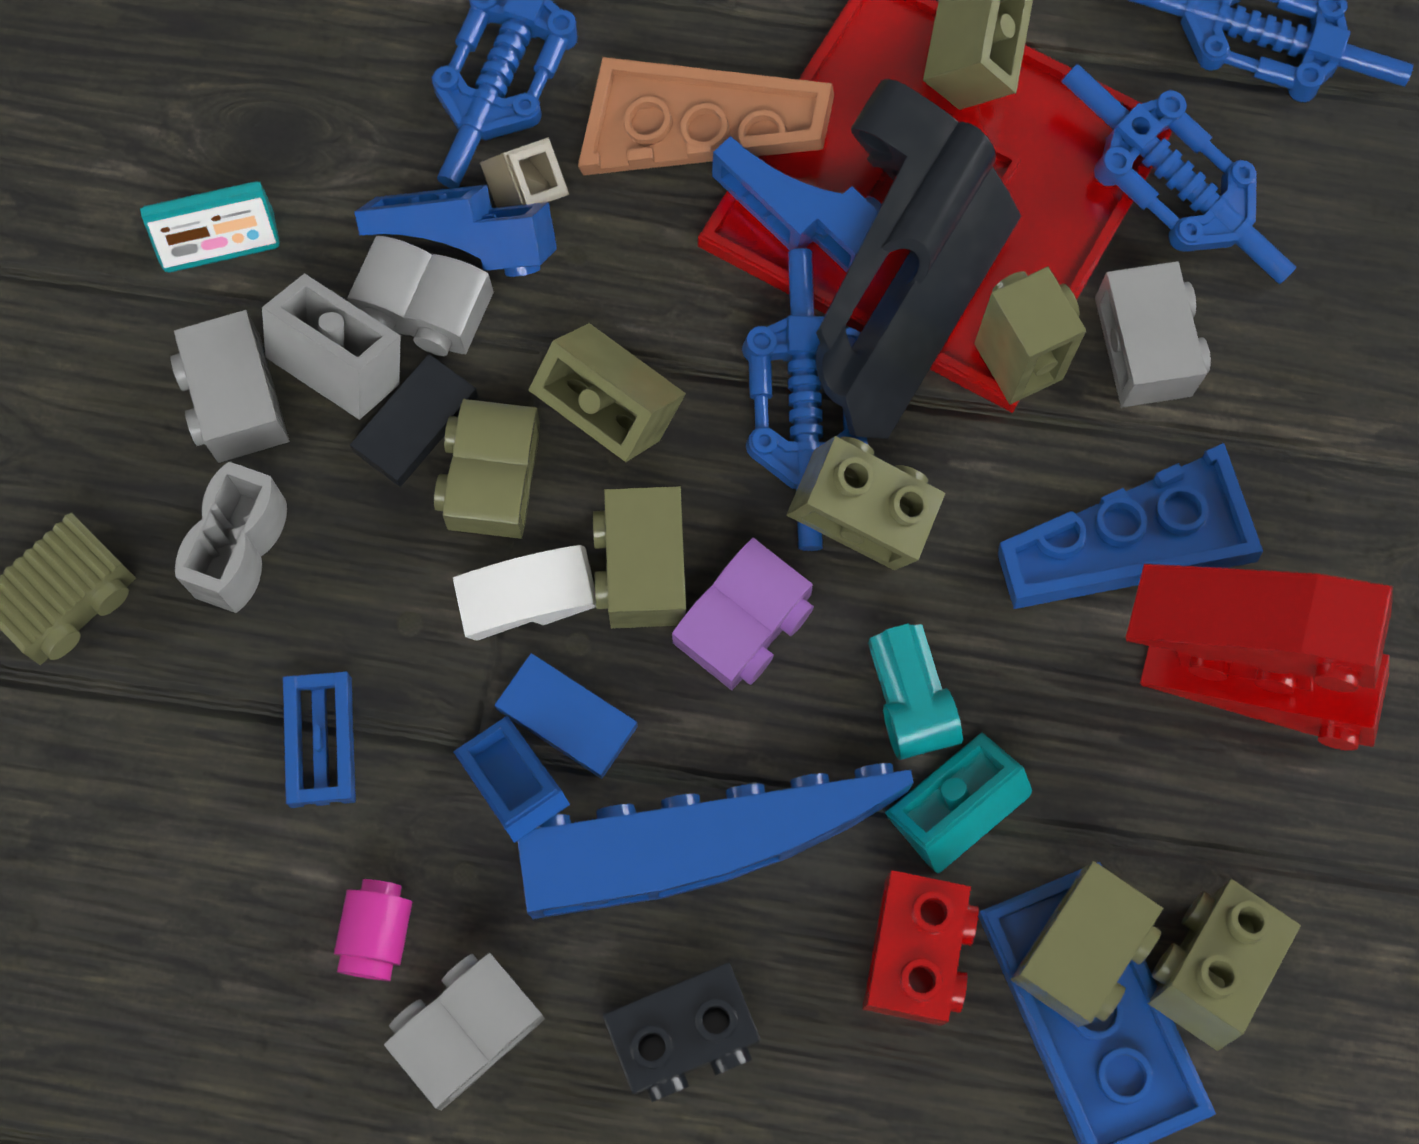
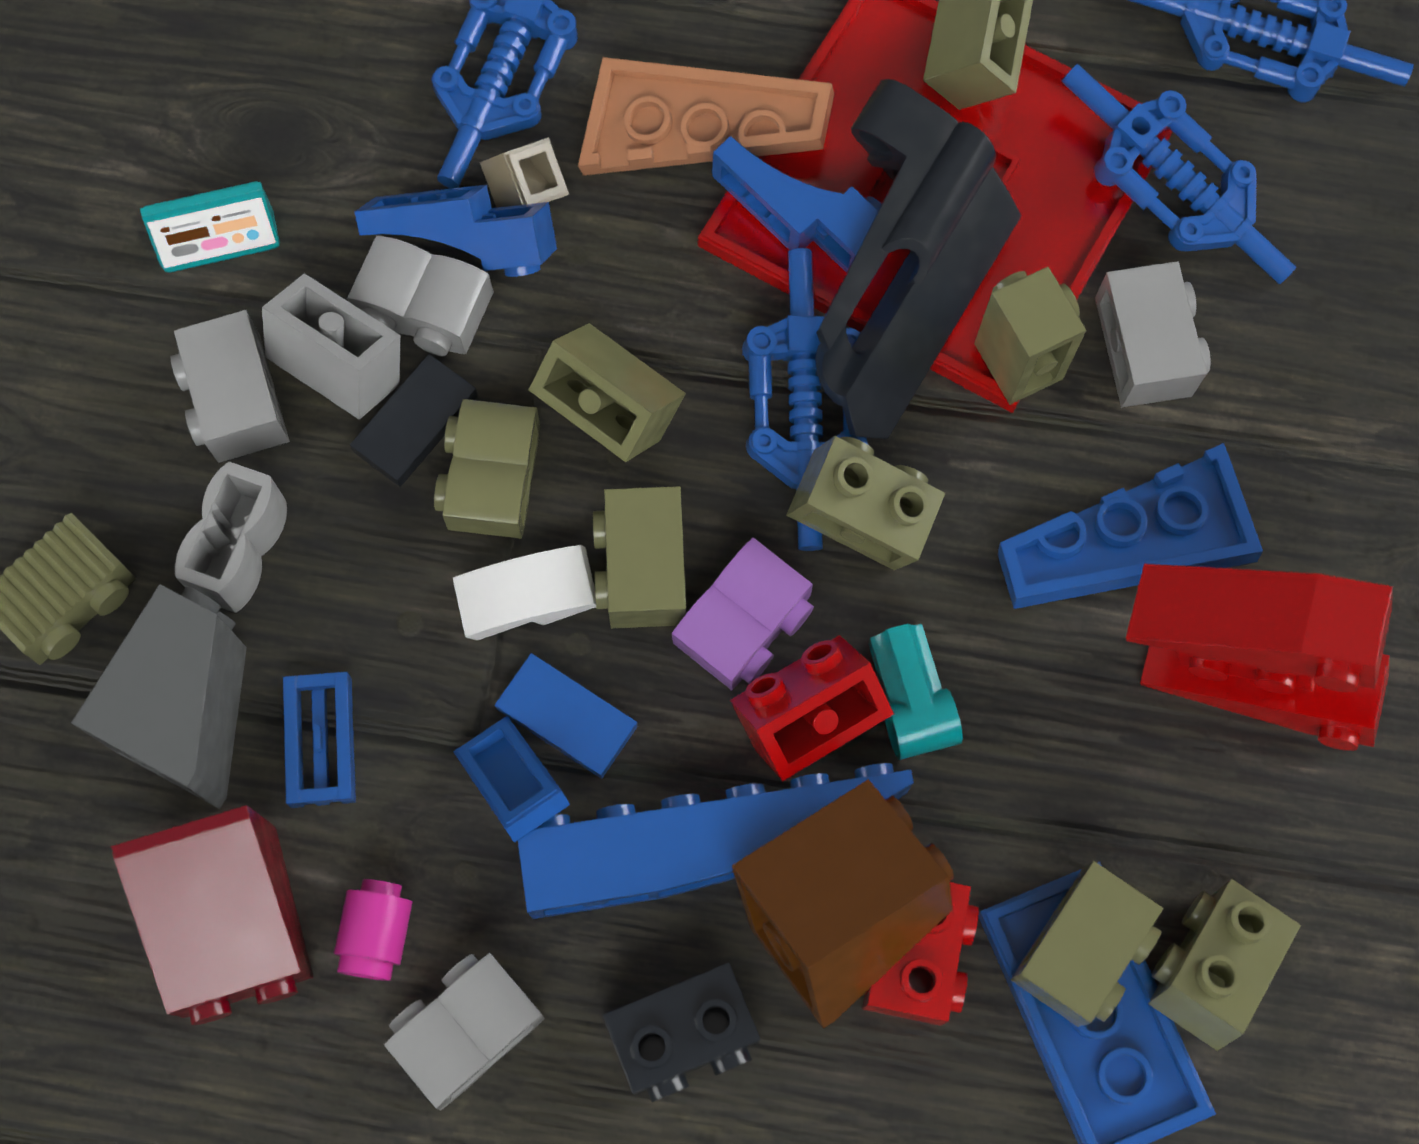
teal slope [885,732,1032,873] -> none
none -> dark grey slope [72,584,247,809]
none -> slope [111,805,314,1025]
none -> red brick [730,635,894,781]
none -> reddish brown slope [732,779,954,1029]

